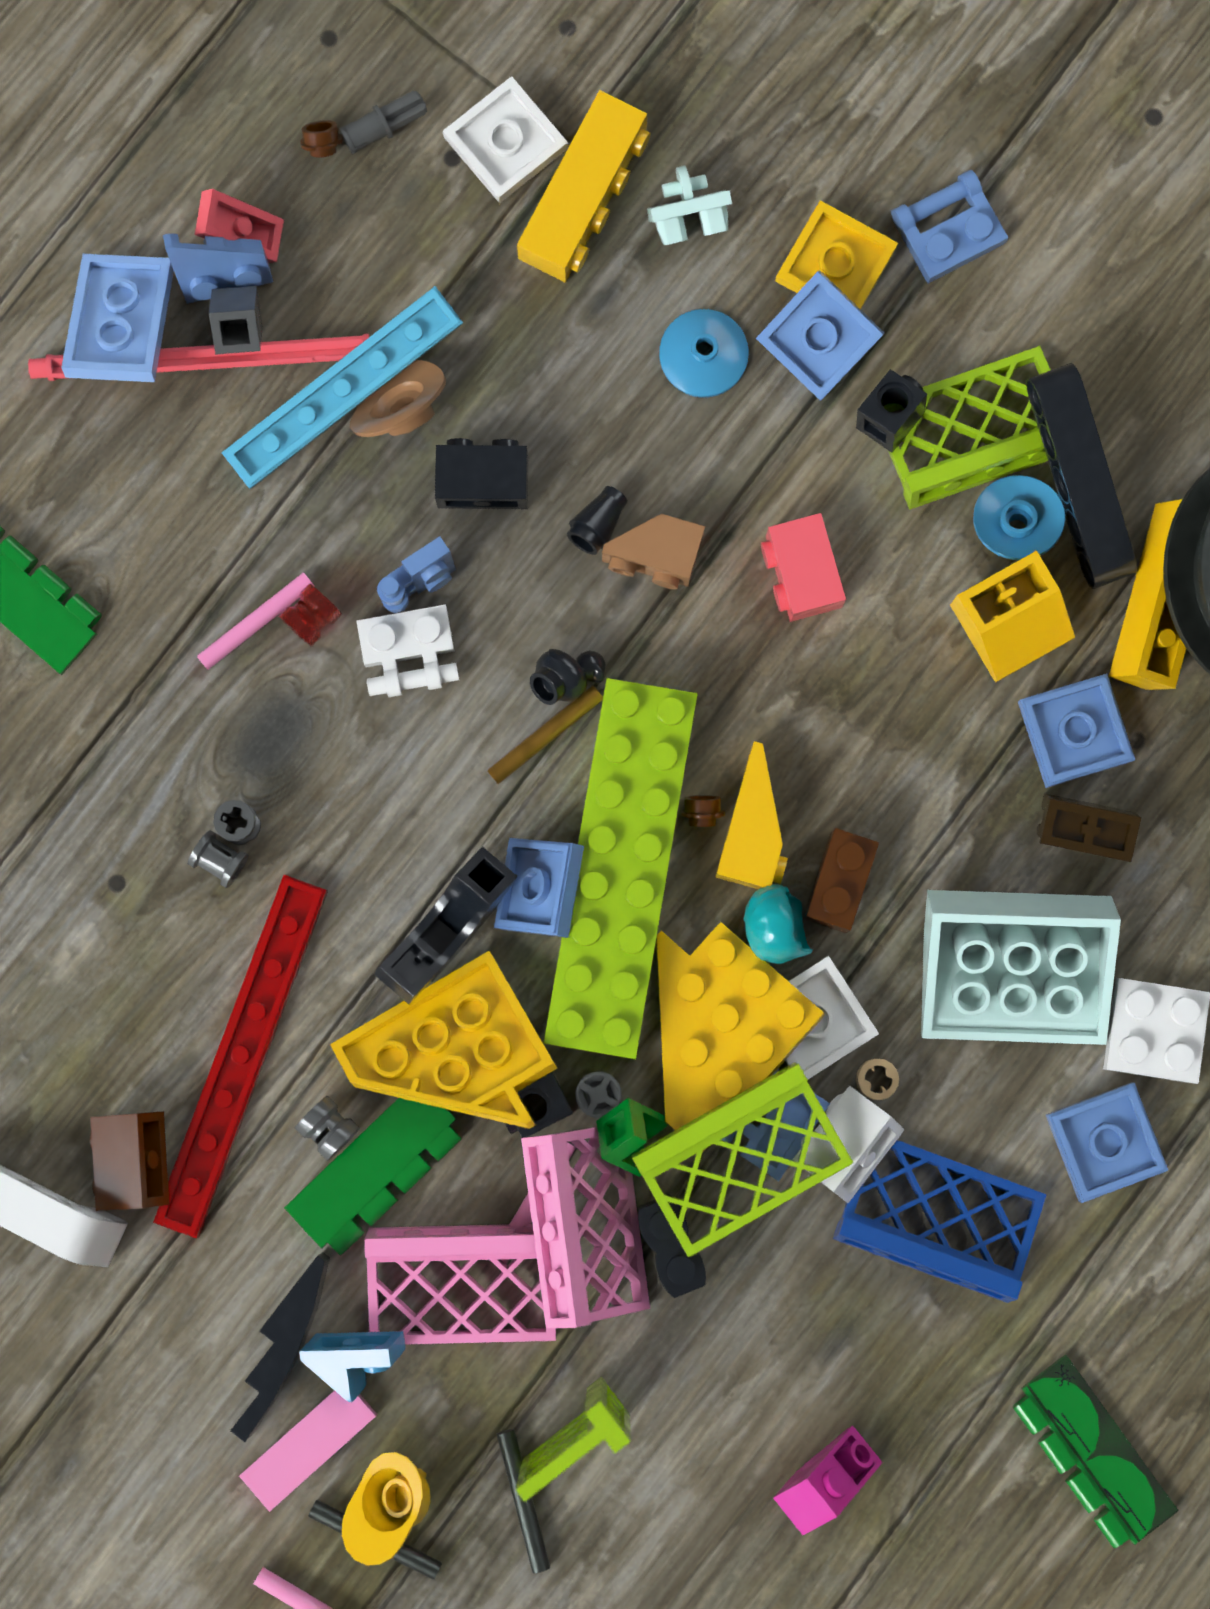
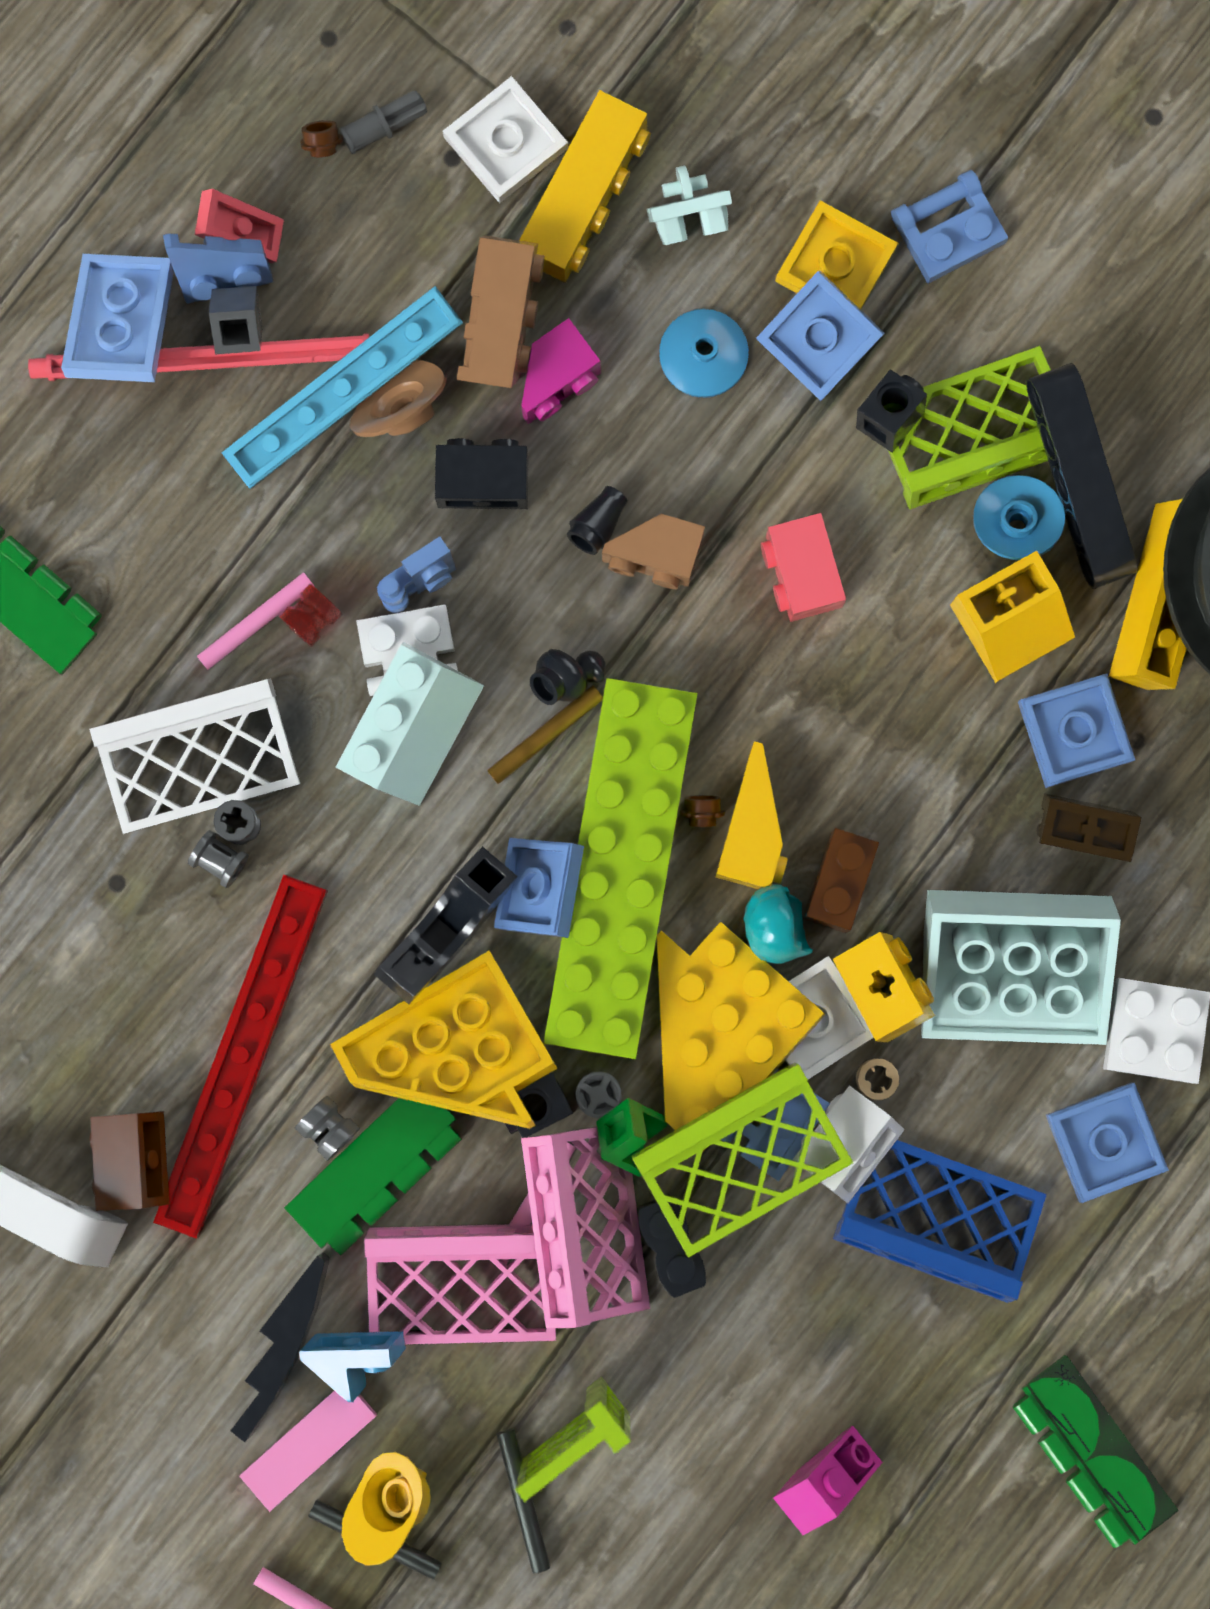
none -> white fence [89,679,300,834]
none -> light aqua slope [336,642,484,806]
none -> medium nougat wedge [457,235,545,388]
none -> dark pink slope [521,318,601,424]
none -> yellow brick [833,932,935,1042]

